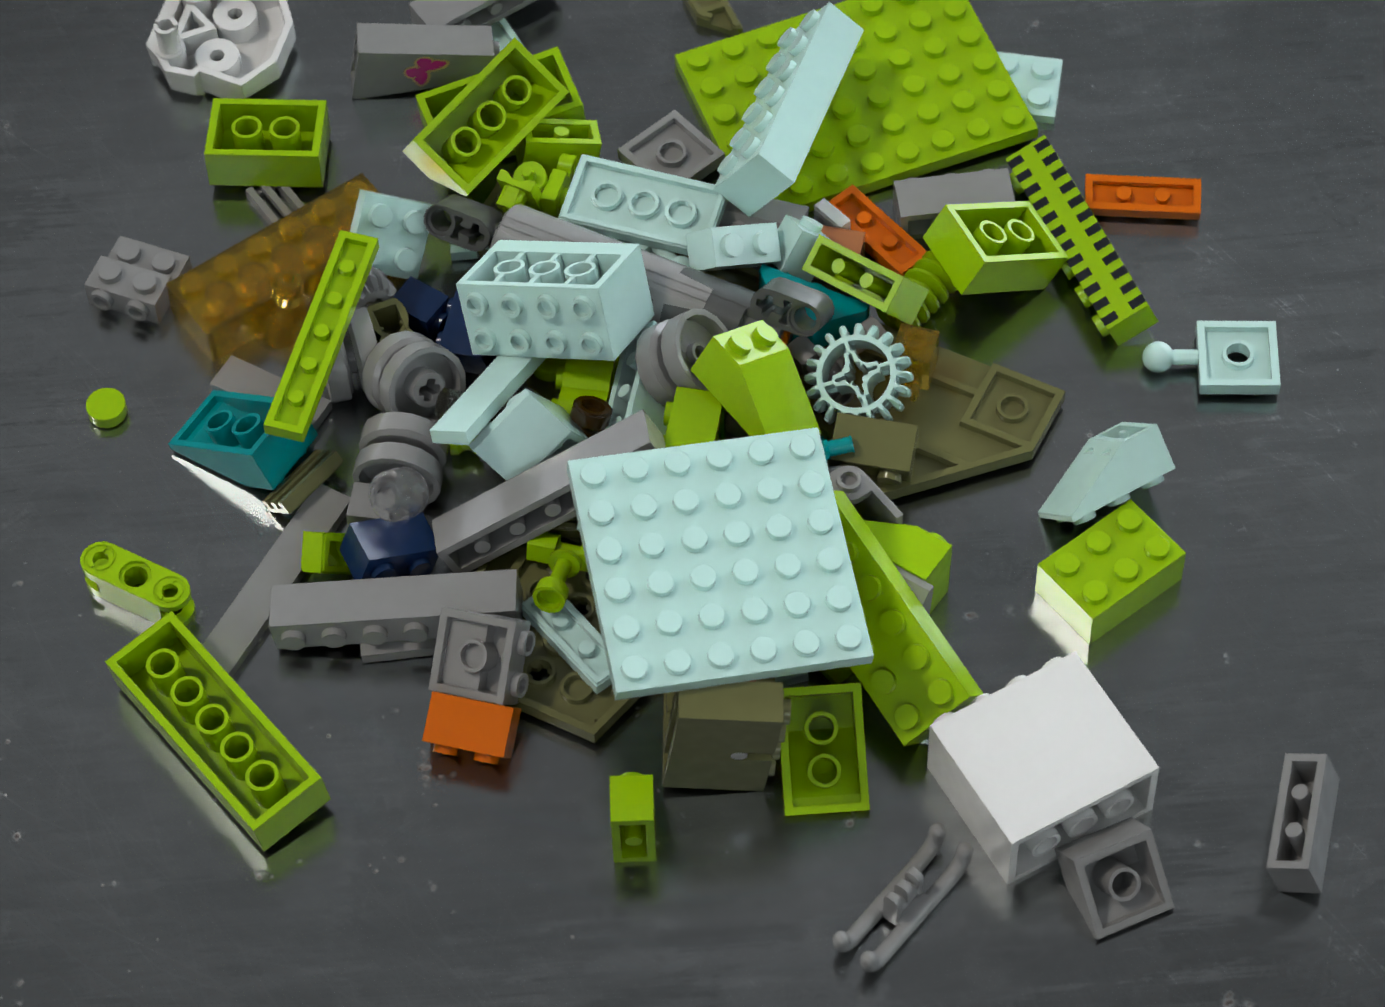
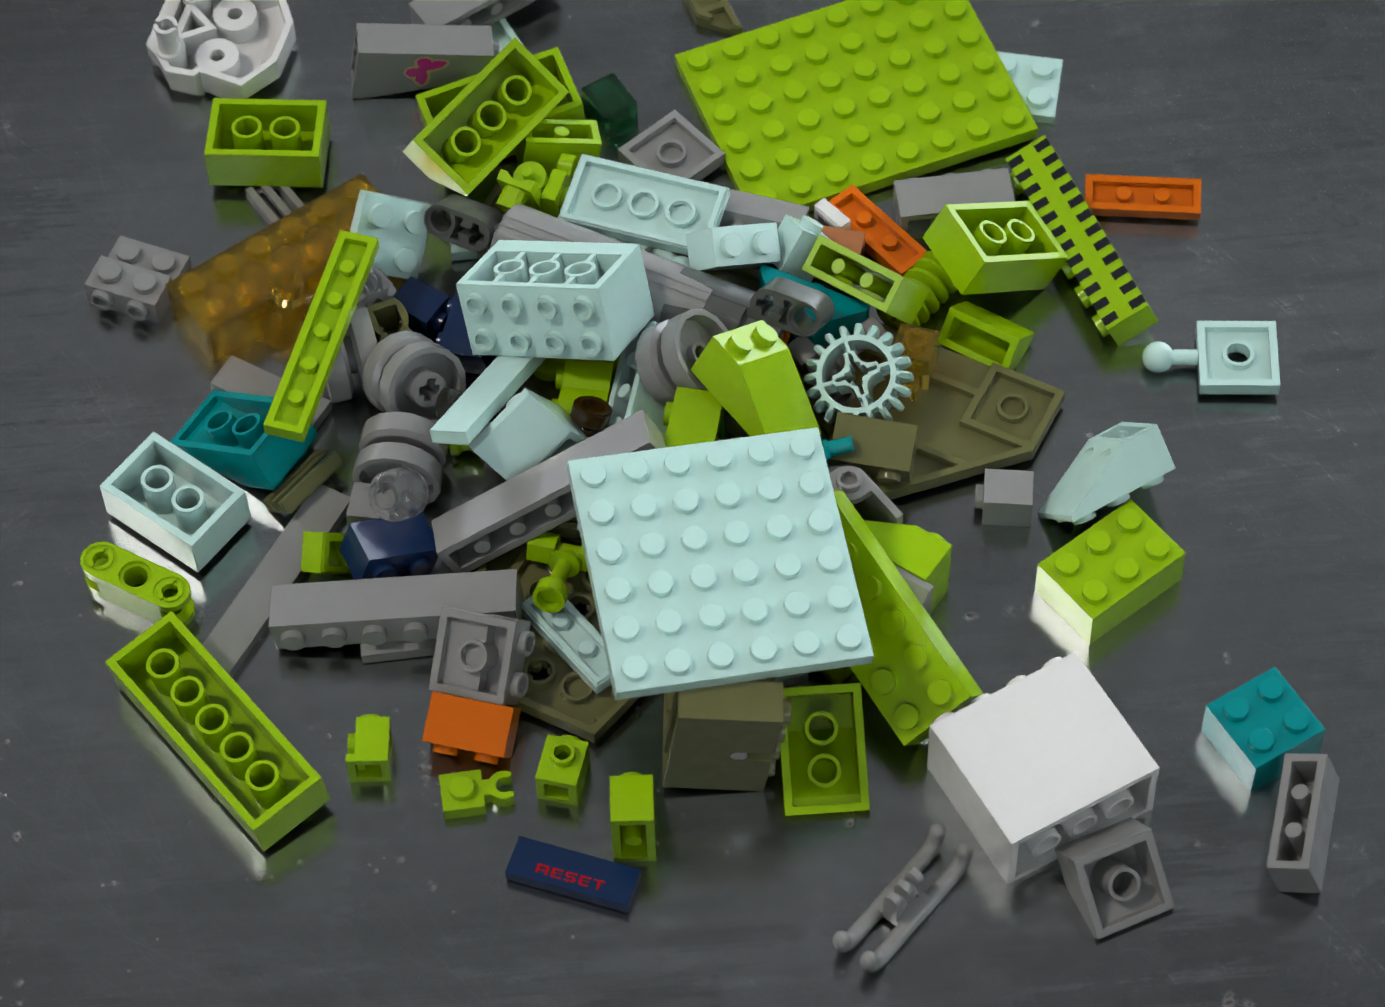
lime tile [86,388,127,428] -> none
light aqua brick [714,2,864,217] -> none
none -> light aqua brick [100,431,251,572]
none -> lime brick [345,714,393,782]
none -> lime plate [439,769,515,820]
none -> dark blue tile [505,836,642,913]
none -> lime brick [535,734,590,806]
none -> clear green brick [581,72,638,141]
none -> lime brick [937,301,1035,370]
none -> light grey brick [975,469,1034,527]
none -> teal brick [1201,667,1325,793]

